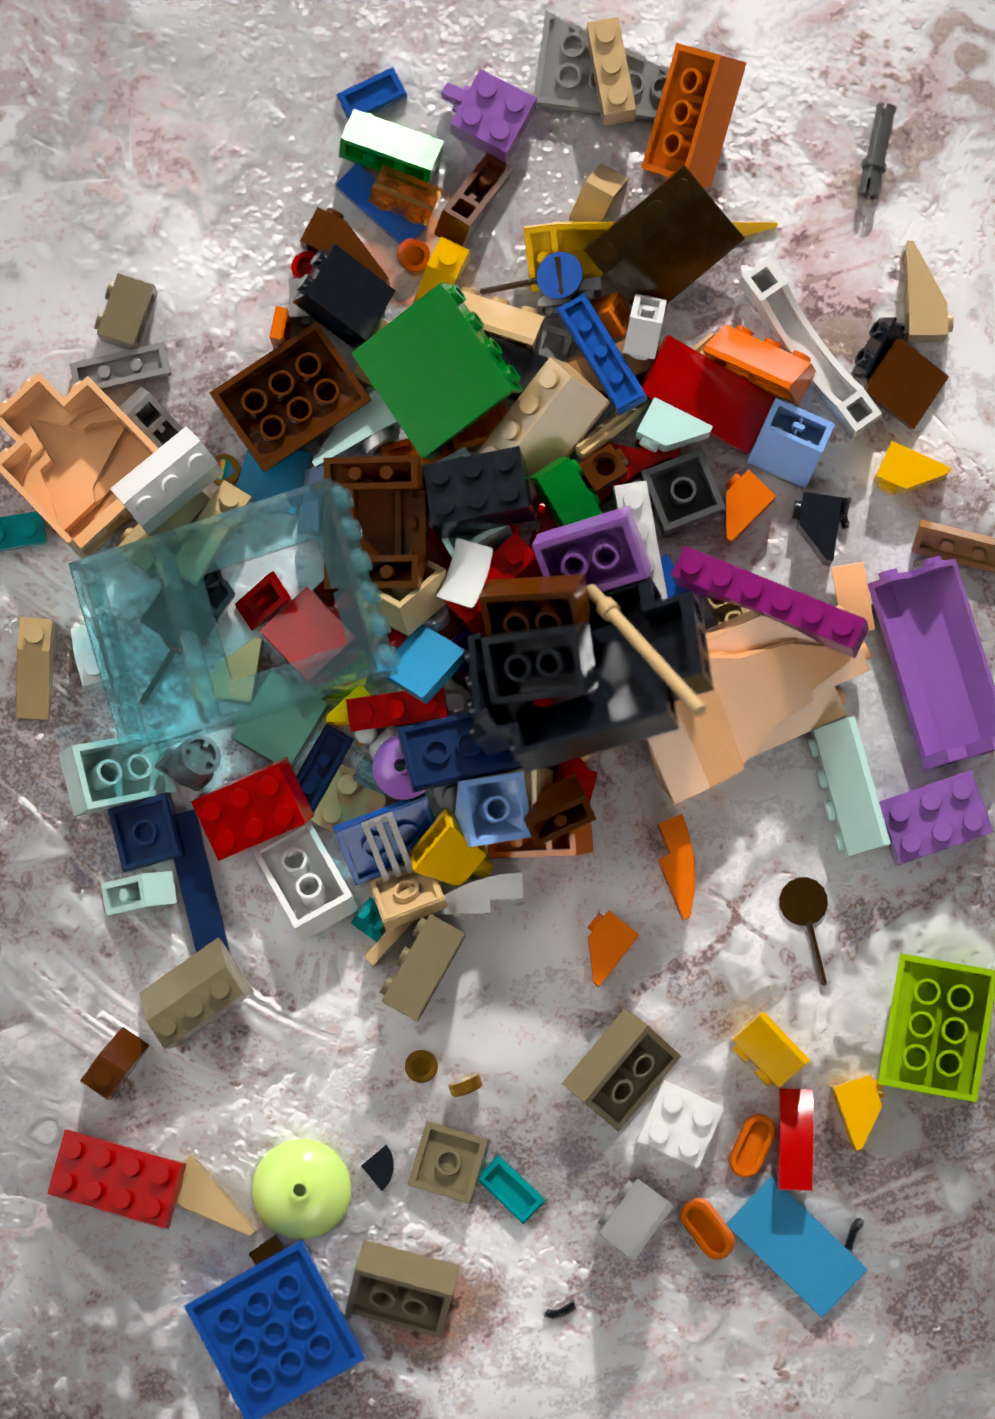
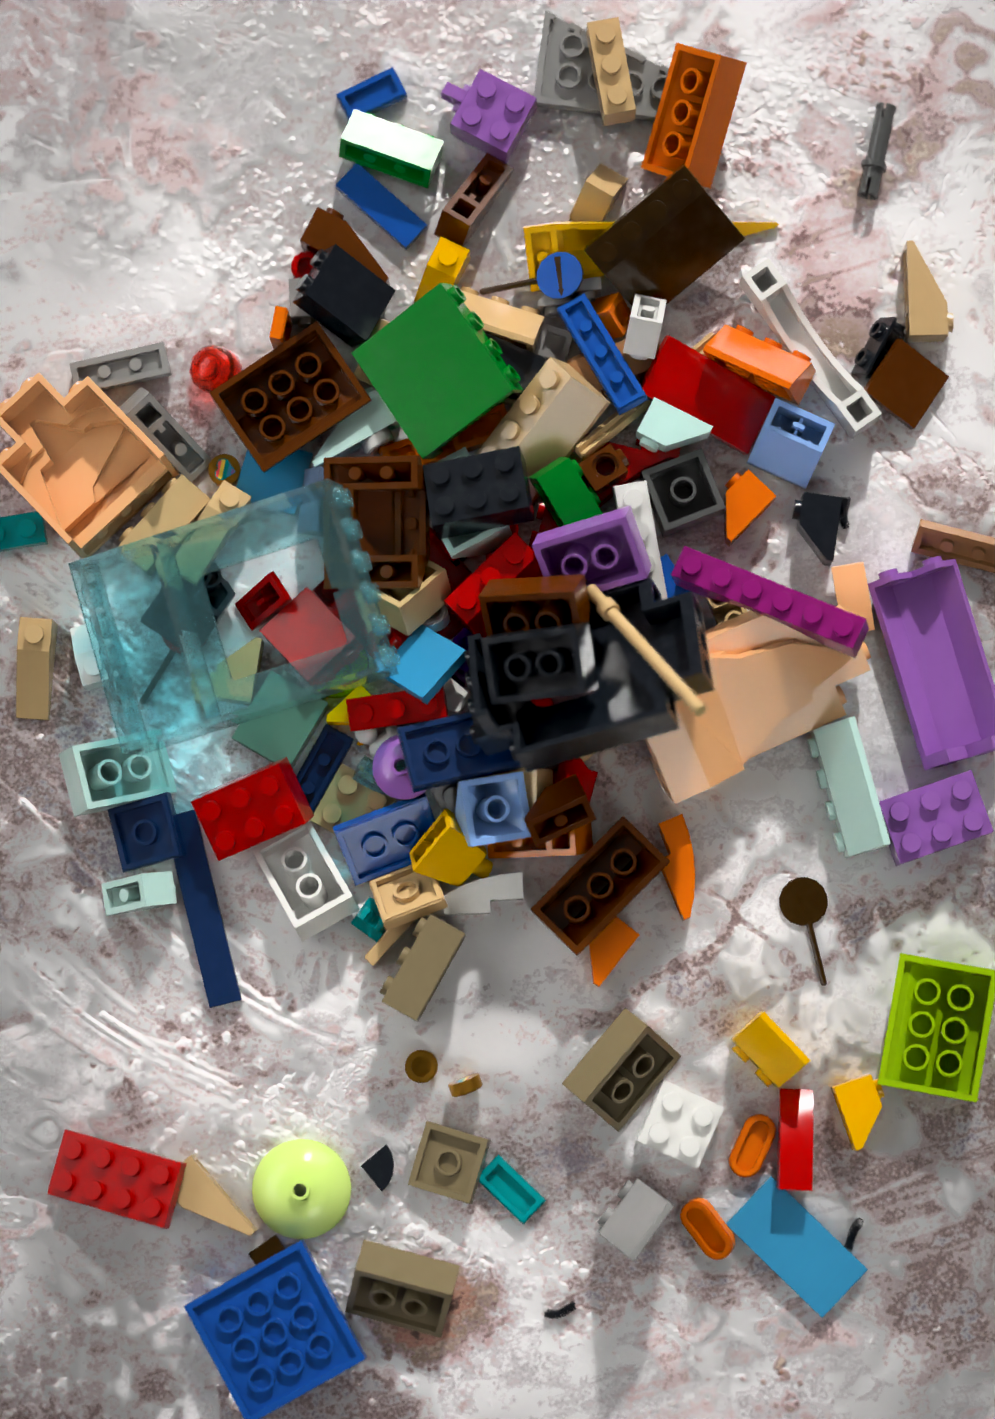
reddish brown slope [80,1026,150,1100] -> none
dark tan brick [95,273,158,349] -> none
white slope [110,426,223,535] -> none
dark tan slope [140,938,255,1049] -> none
flat silver piece [155,735,221,791] -> none
light grey tile [361,811,413,882] -> none
clear orange bracket [368,164,442,226] -> none
orange tile [396,238,430,272] -> none
white sticker [437,538,493,608] -> none
yellow slope [872,441,951,495] -> none
none -> clear red hair [189,345,242,394]
none -> reddish brown slope [530,816,670,956]

